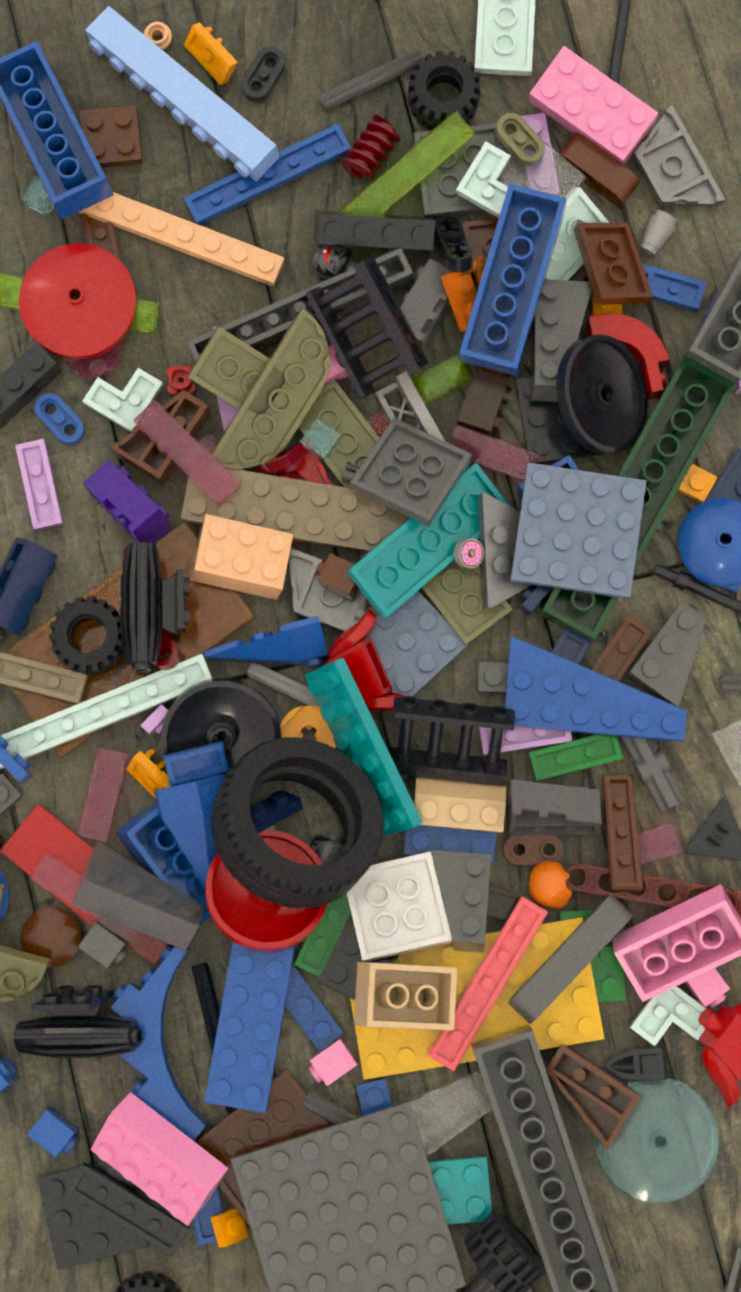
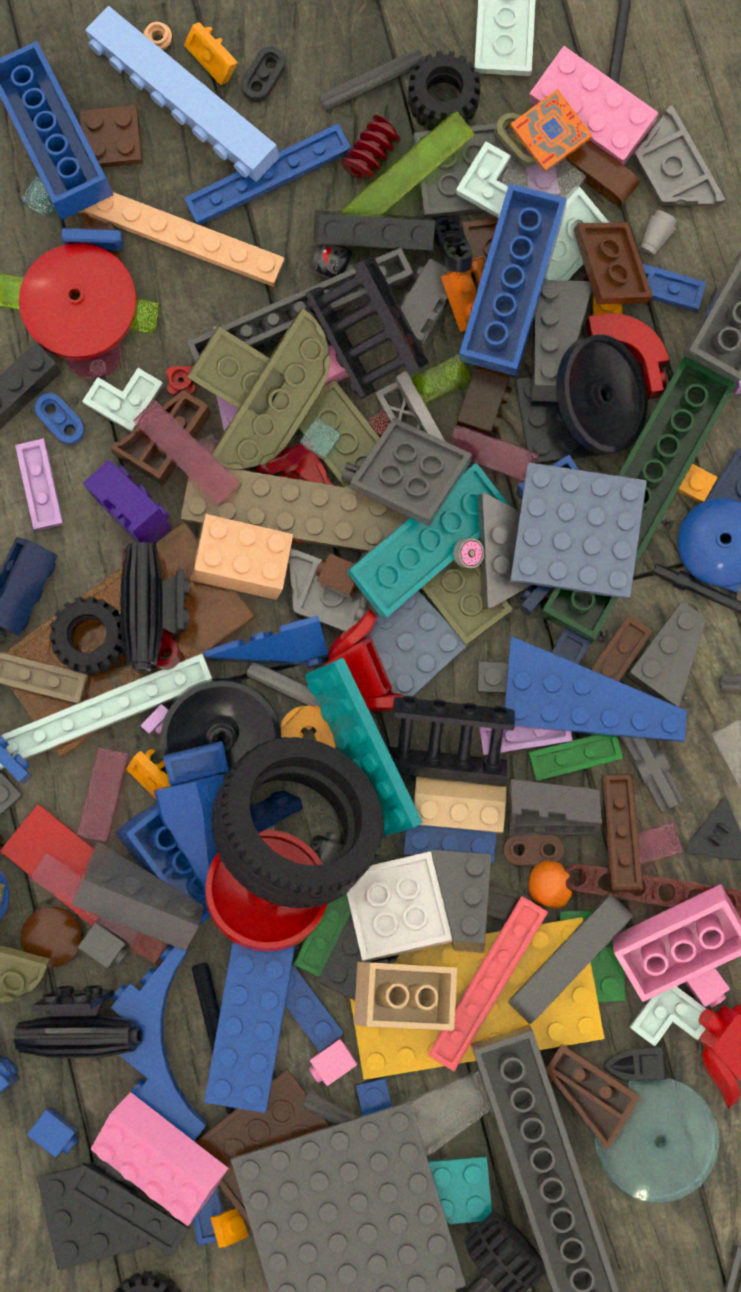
none -> blue tile [62,228,124,251]
none -> orange tile [510,89,593,173]

